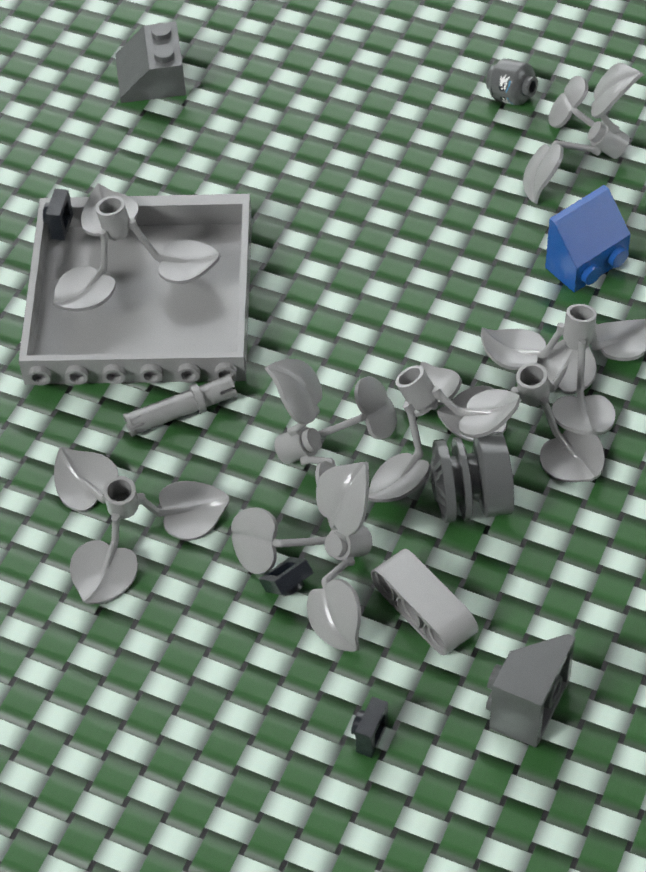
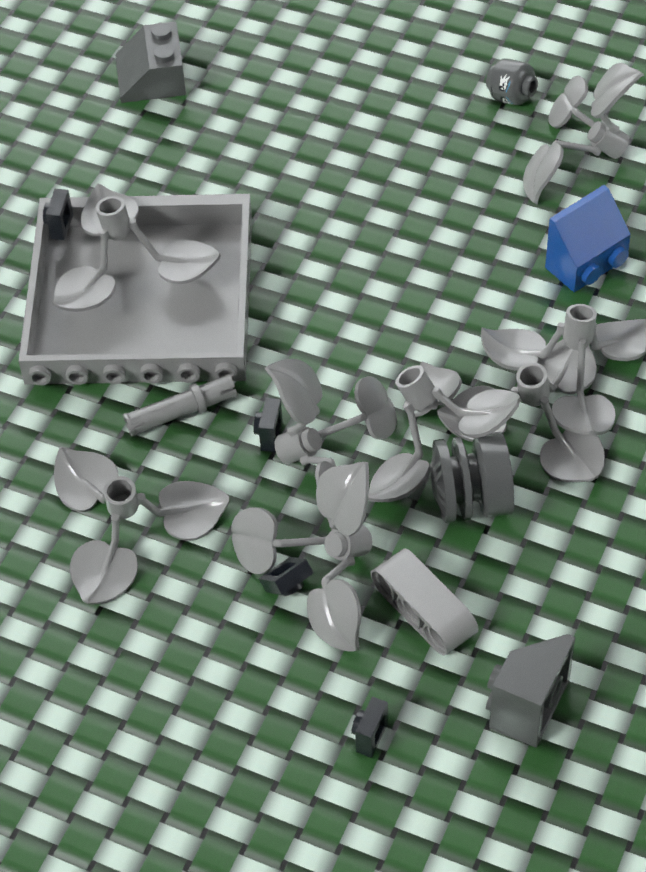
none -> black plate [253,397,283,452]

